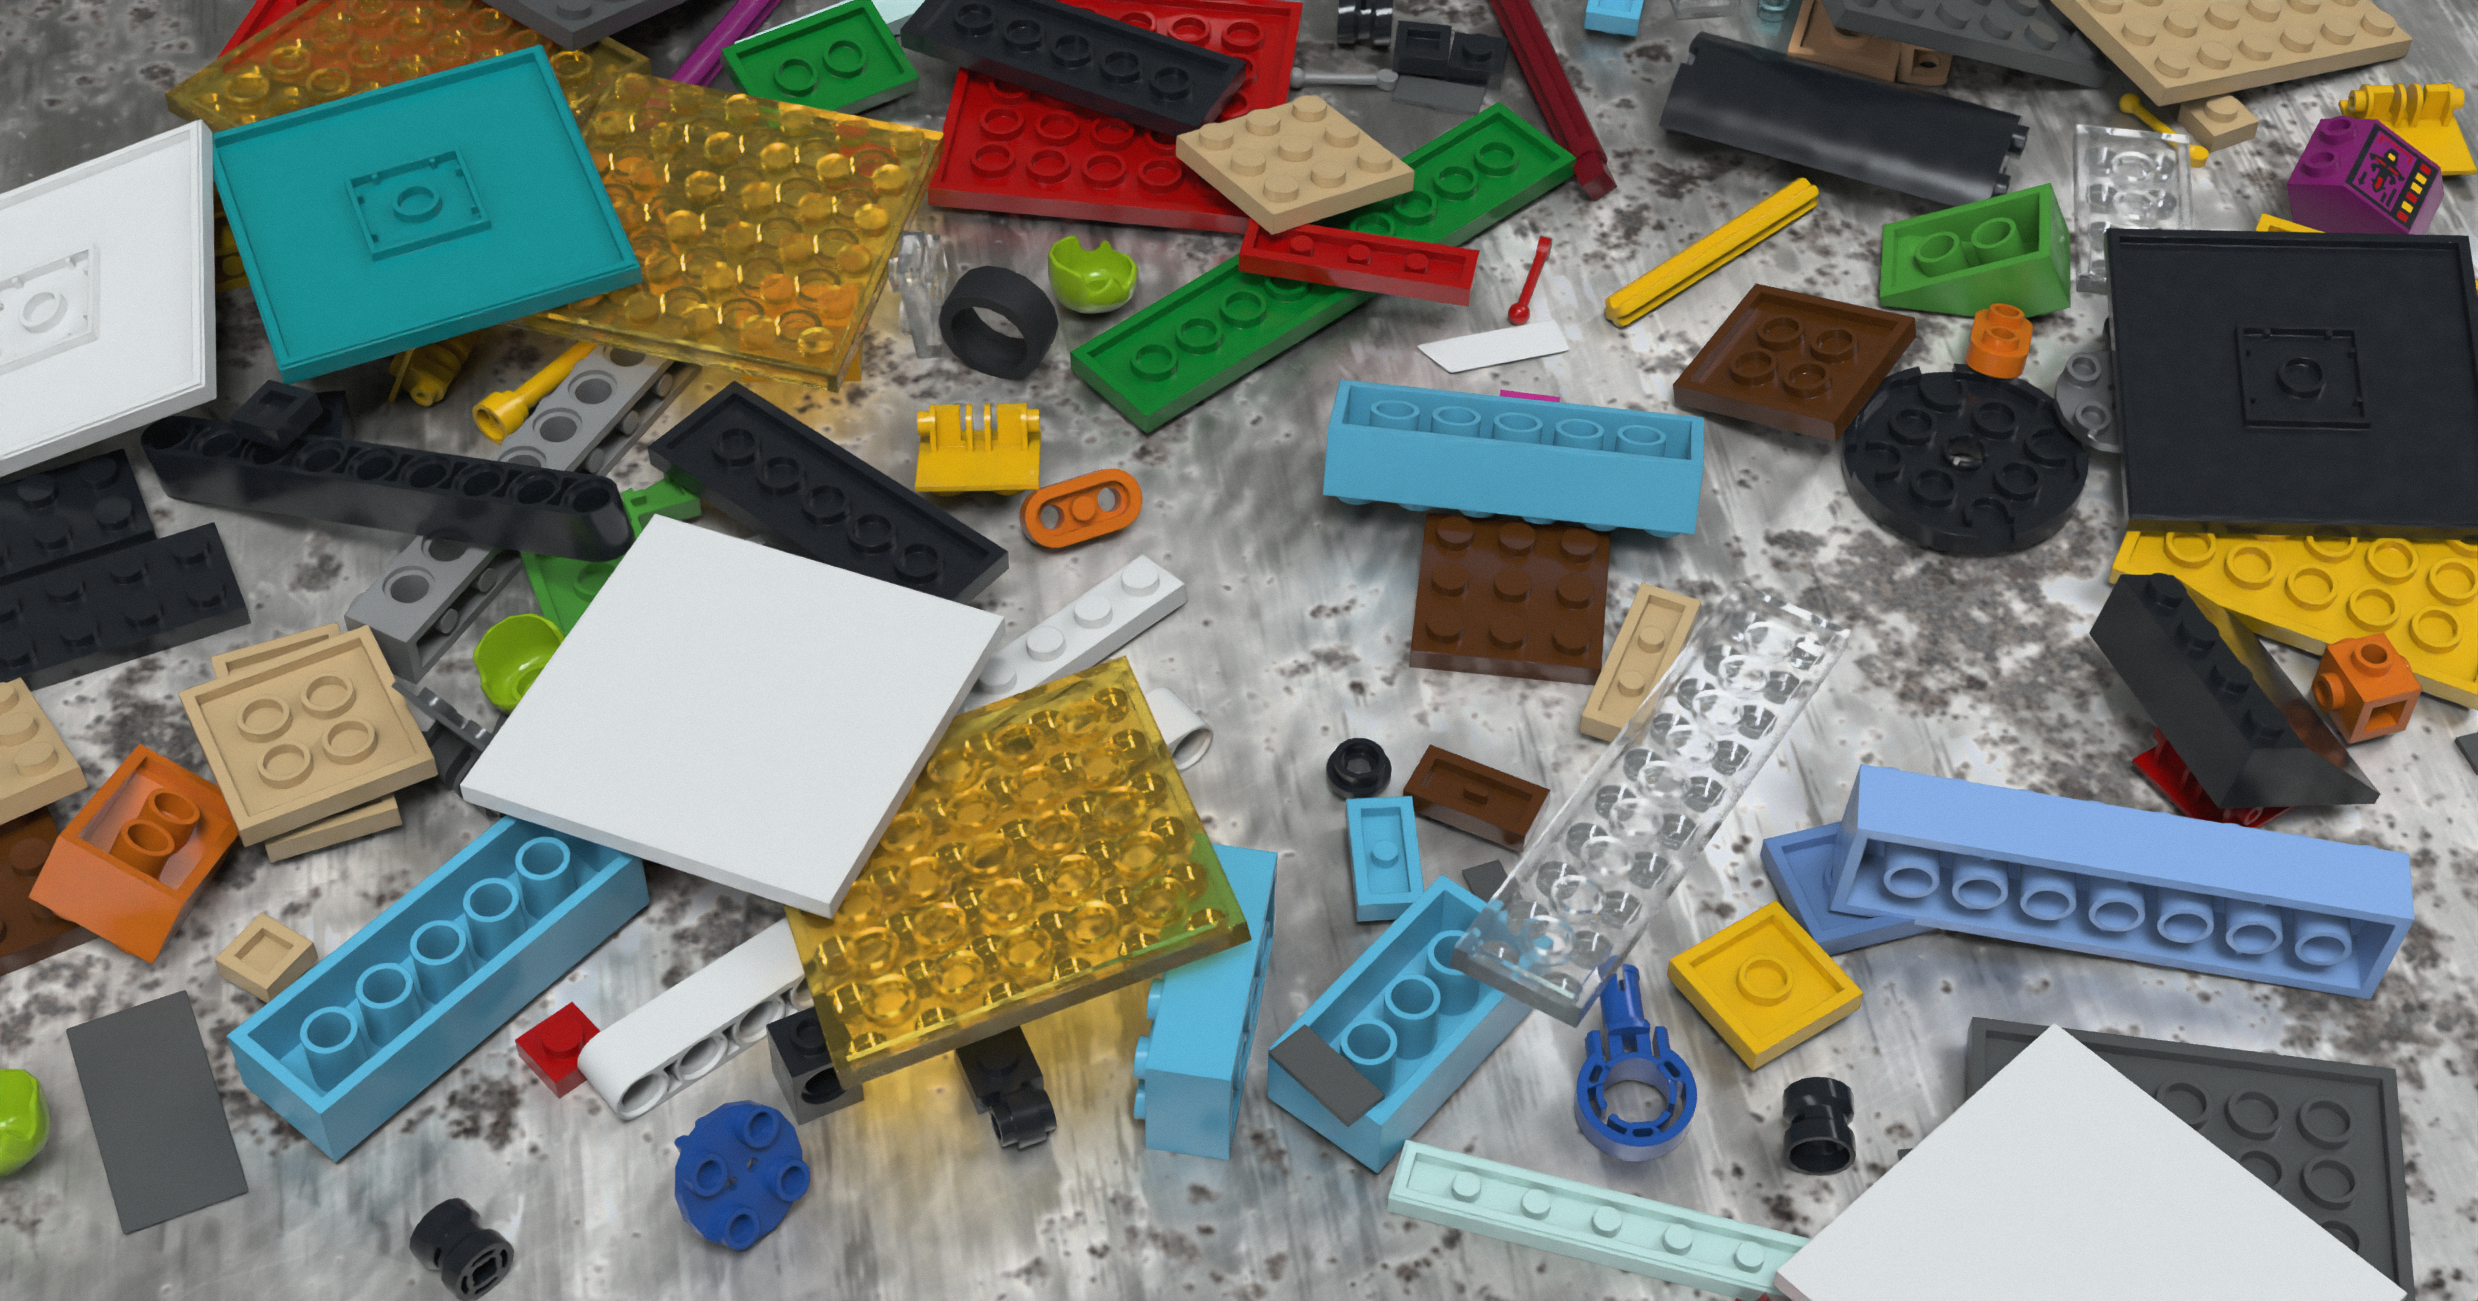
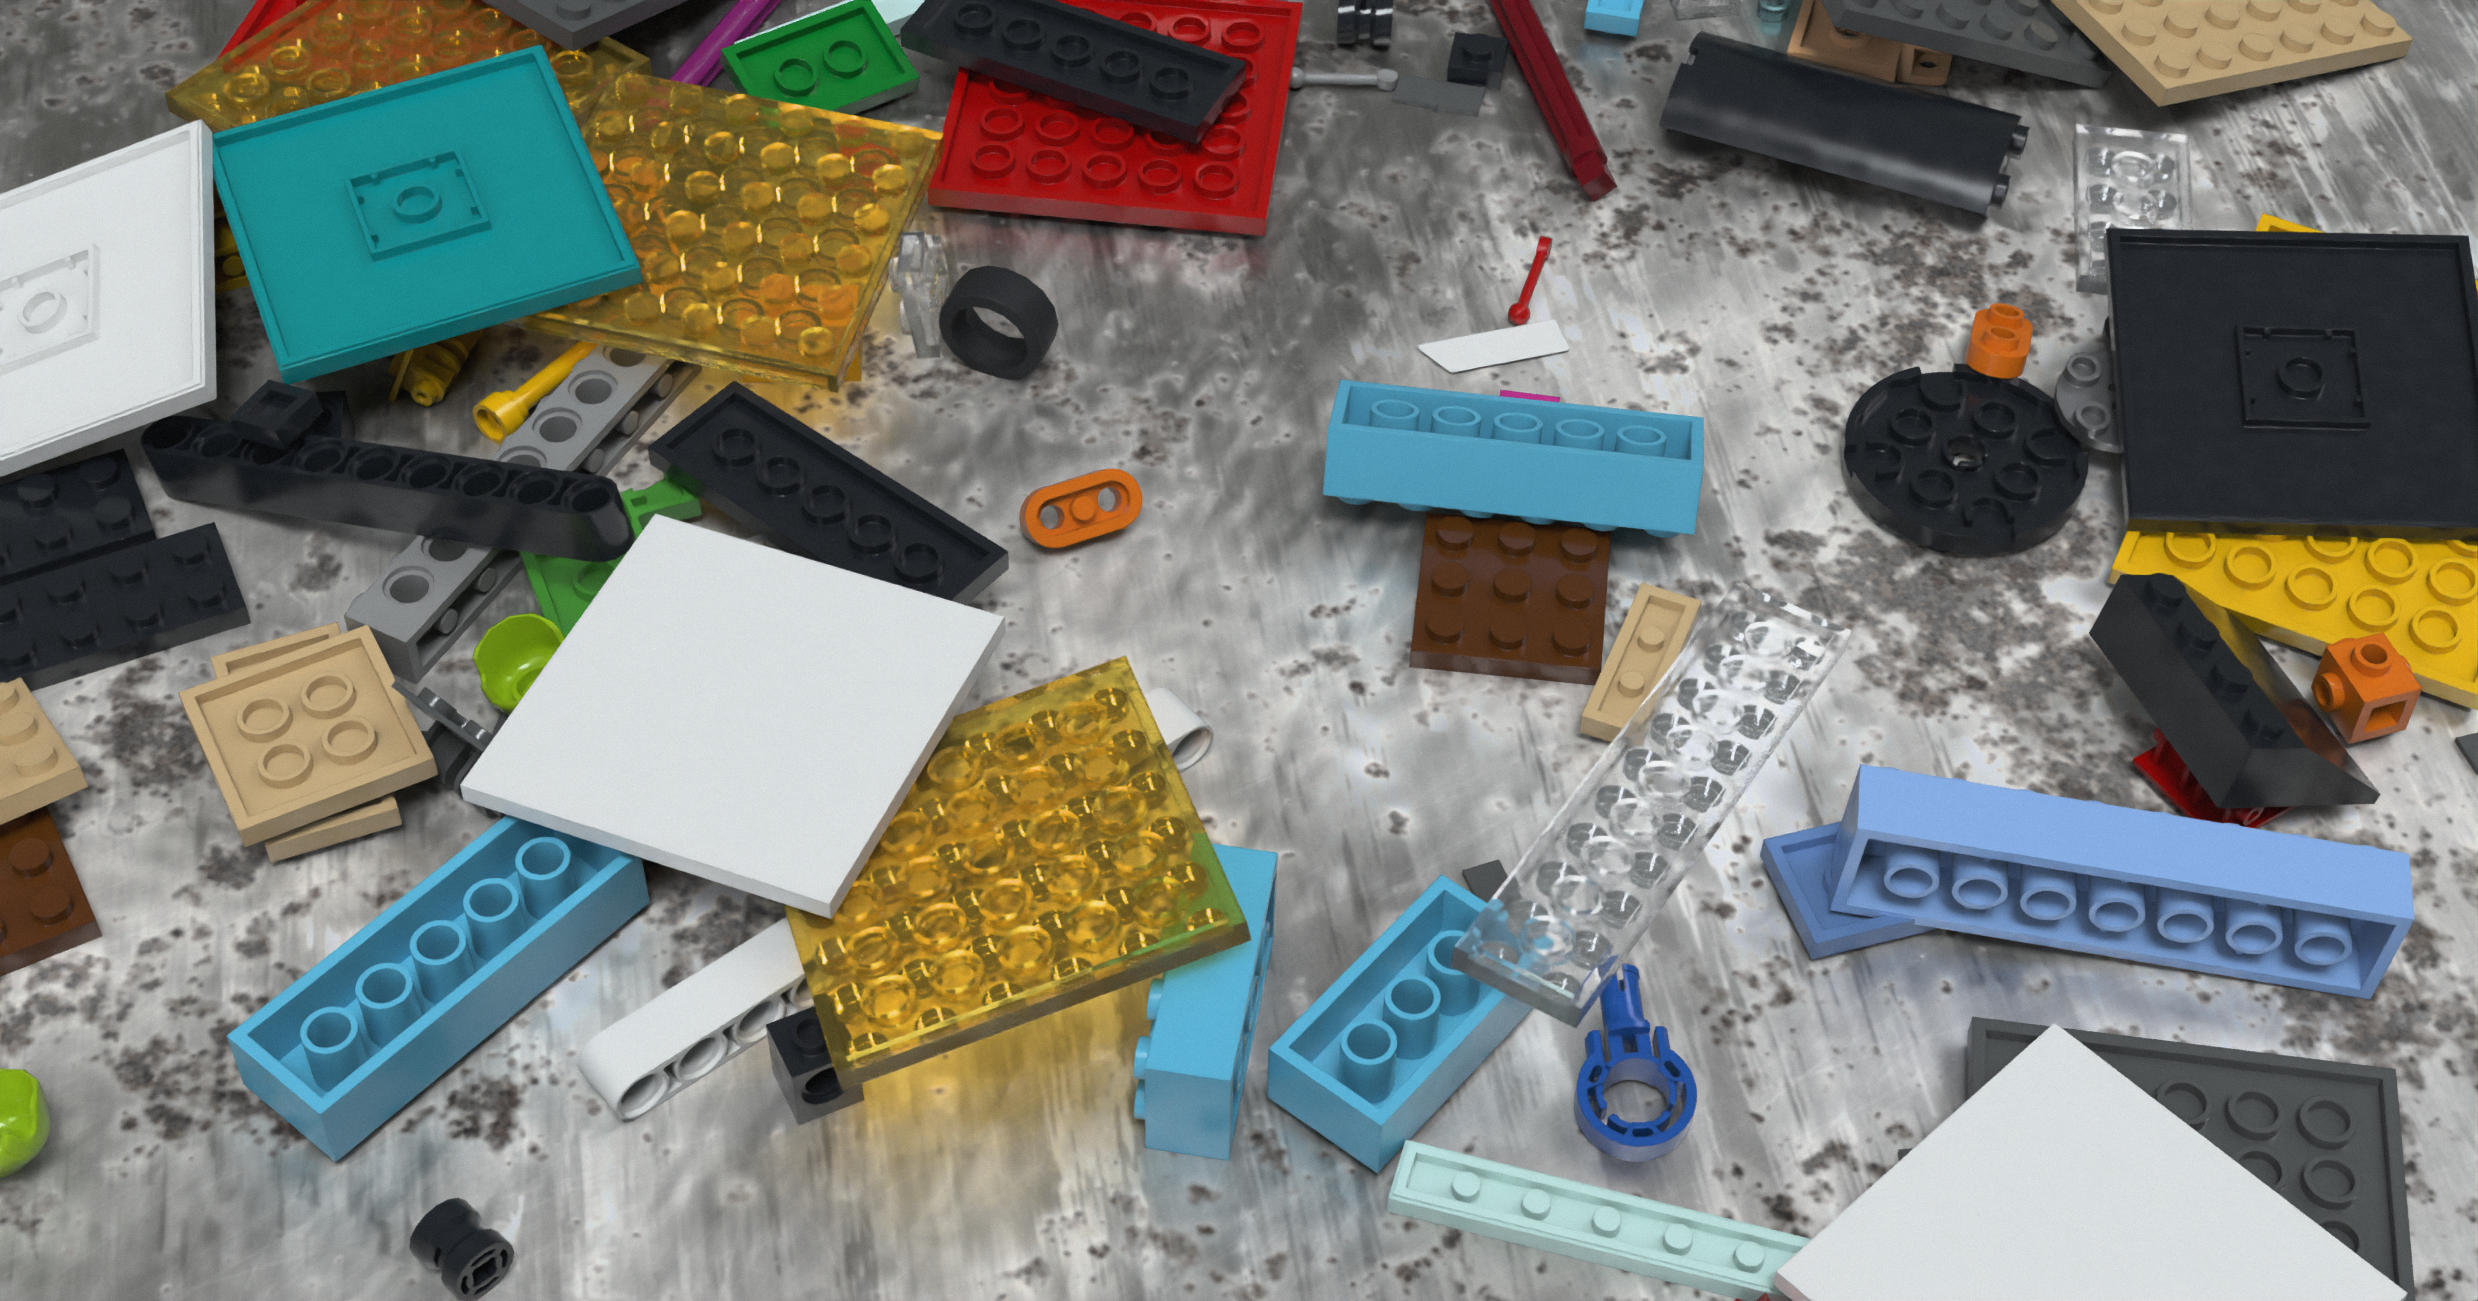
orange slope [29,744,240,964] -> none
dark grey sticker [66,990,248,1234] -> none
tan plate [214,912,318,1003] -> none
red plate [515,1002,601,1099] -> none
blue plate [674,1100,810,1250] -> none
white plate [909,554,1187,792] -> none
yellow hinge [915,403,1041,497] -> none
black plate [953,1023,1057,1149] -> none
lime hair [1048,235,1139,314] -> none
green plate [1070,102,1576,433] -> none
tan plate [1176,95,1415,235] -> none
red plate [1239,217,1480,307] -> none
dark grey window [1269,1024,1385,1127] -> none
black plate [1326,738,1392,799] -> none
medium azure plate [1345,796,1424,921] -> none
black plate [1392,20,1452,77] -> none
reddish brown plate [1403,744,1551,853] -> none
yellow axle [1603,178,1819,327] -> none
yellow plate [1667,900,1864,1071] -> none
reddish brown plate [1673,283,1917,442] -> none
black wheel [1782,1077,1856,1176] -> none
bright green slope [1880,183,2071,318] -> none
yellow hinge [2119,93,2209,168] -> none
tan plate [2177,92,2259,153] -> none
magenta piece [2287,116,2444,235] -> none
yellow hinge [2338,82,2477,176] -> none

